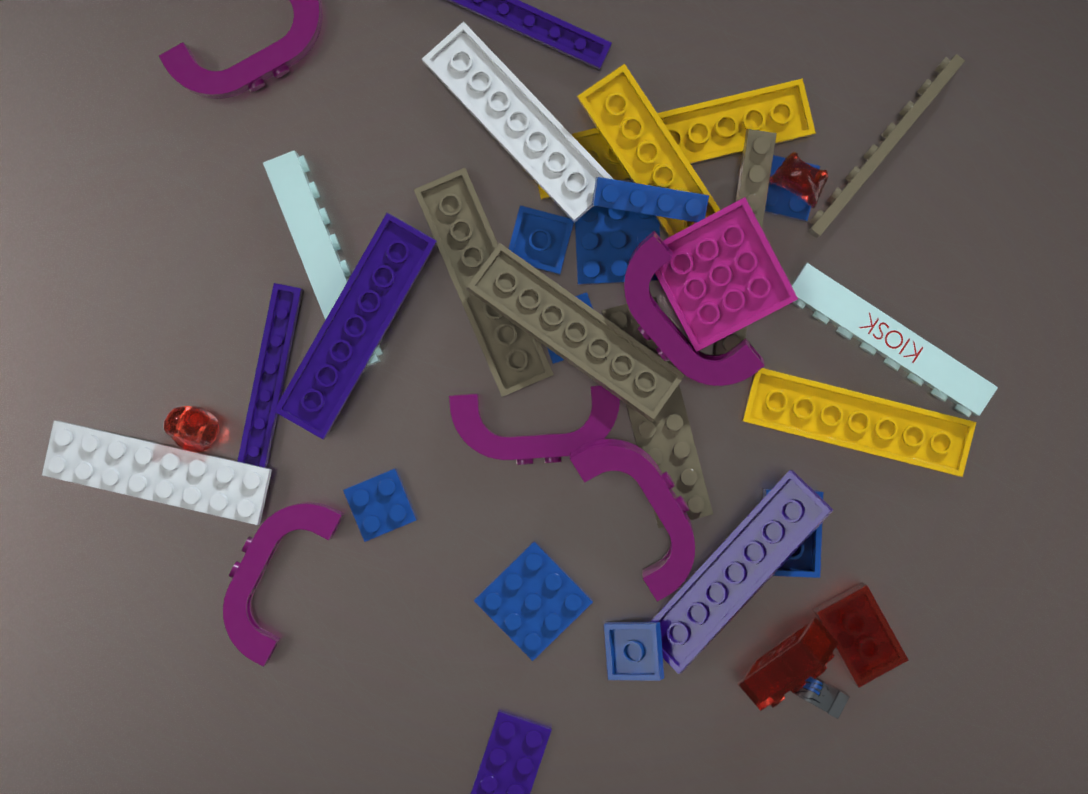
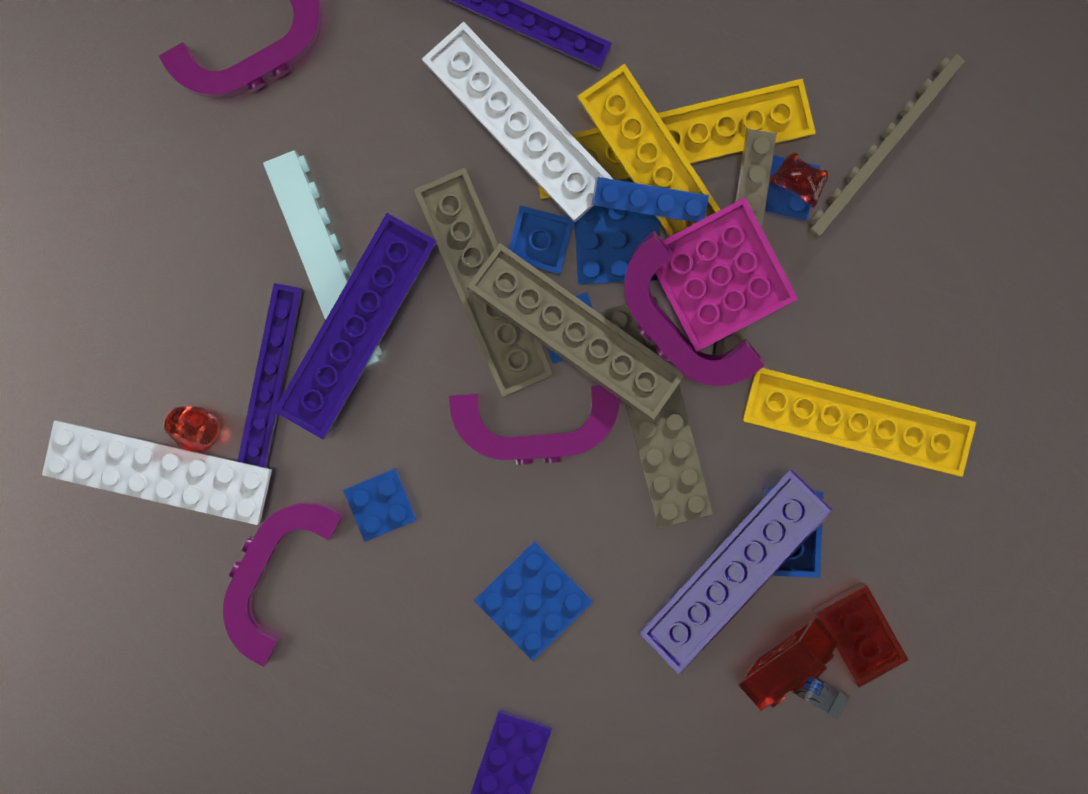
magenta arch [570,439,695,602] -> none
blue plate [604,622,664,681] -> none
light aqua brick [791,263,998,418] -> none

